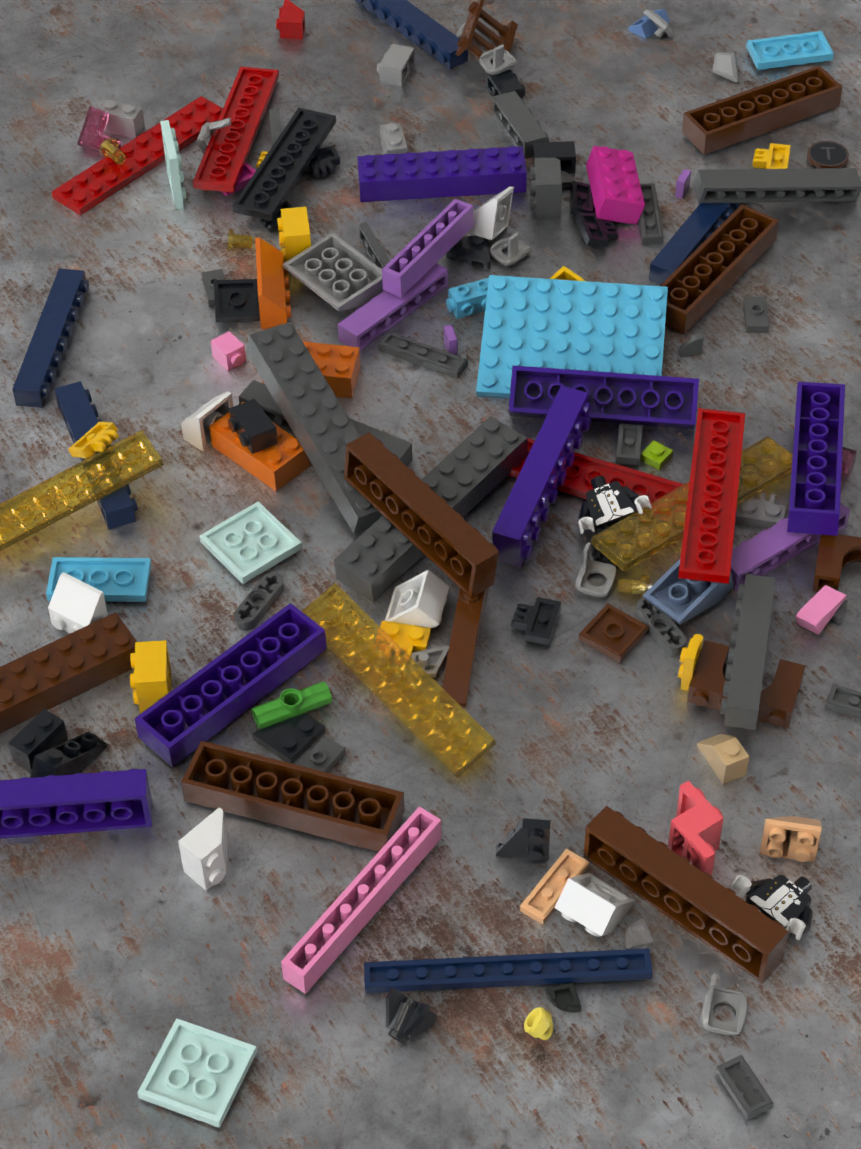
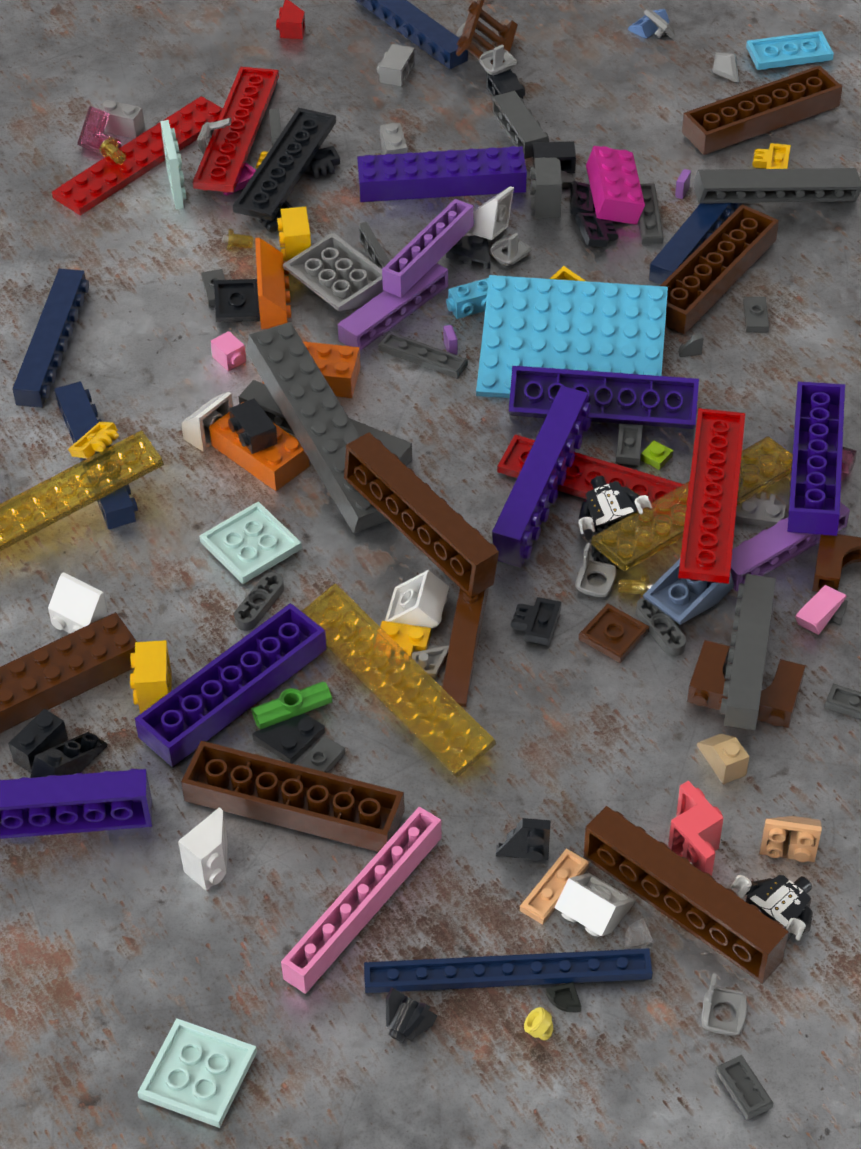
medium azure plate [46,557,152,602] -> none
dark grey brick [334,416,528,602] -> none
yellow hinge [678,634,703,691] -> none
black tile [807,141,849,169] -> none

